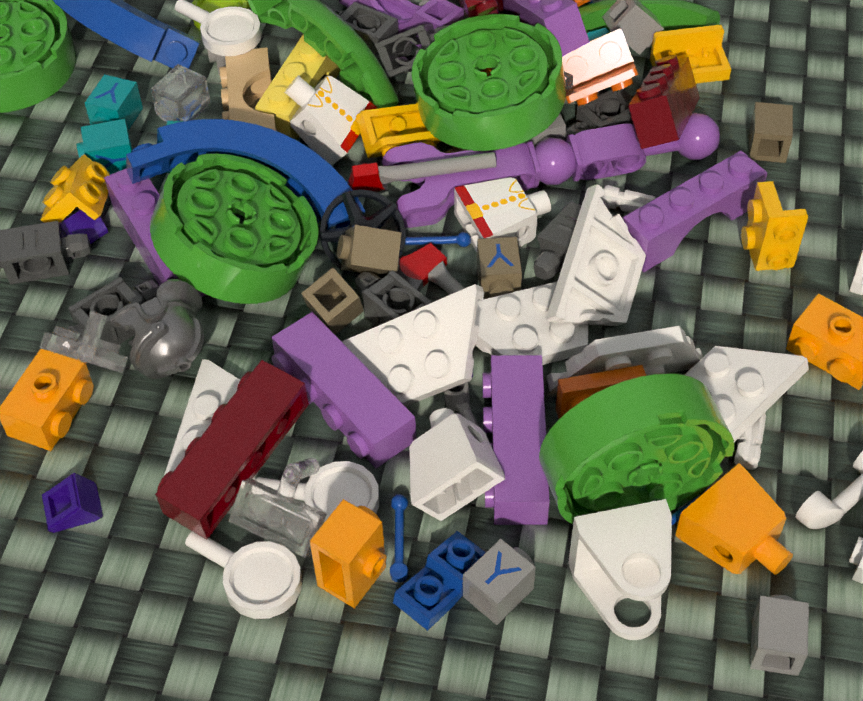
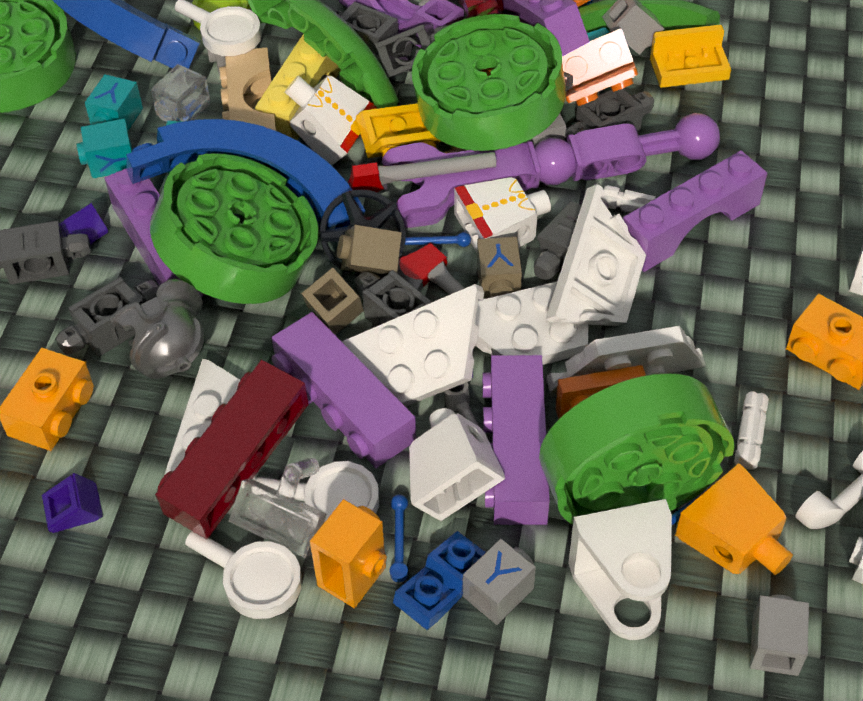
clear plate [39,311,128,373] -> none
yellow bracket [40,154,109,223] -> none
dark red brick [628,55,700,149] -> none
white wing [685,346,809,442] -> none
yellow bracket [741,181,808,271] -> none
dark tan brick [749,102,793,163] -> none

